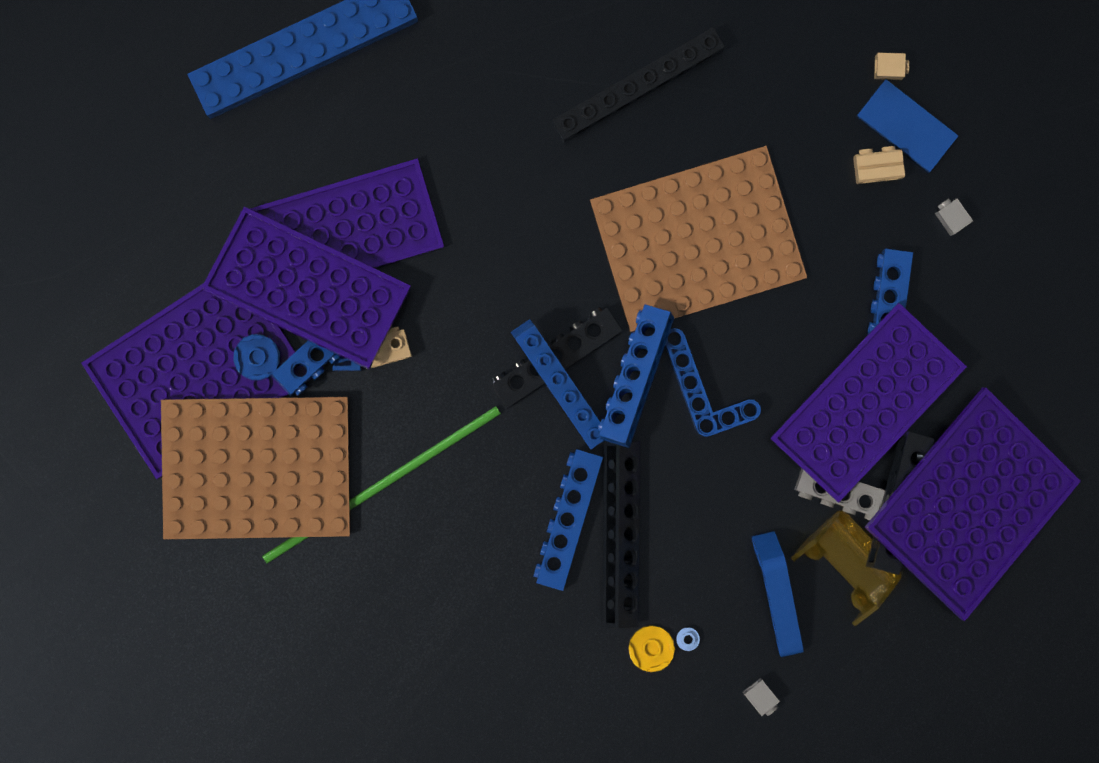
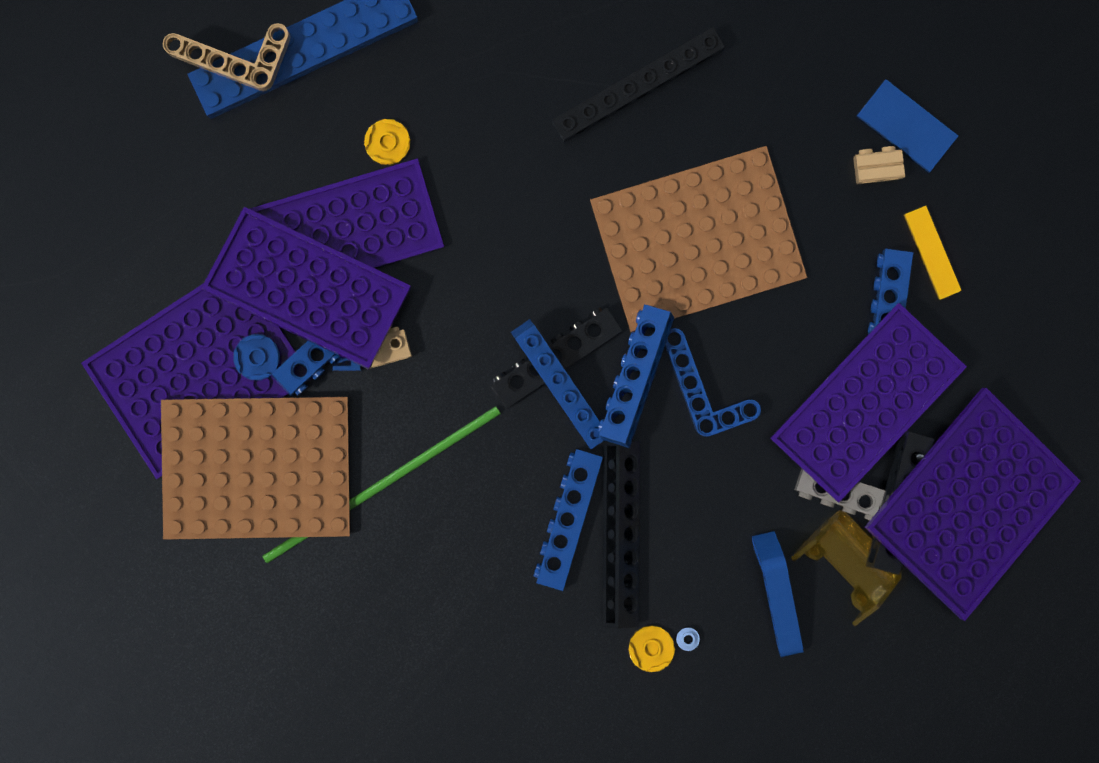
light grey brick [743,678,780,716] -> none
tan brick [874,53,909,80] -> none
light grey brick [935,198,973,236] -> none
none -> tan beam [163,23,291,91]
none -> yellow tile [364,119,410,165]
none -> yellow tile [904,206,962,300]

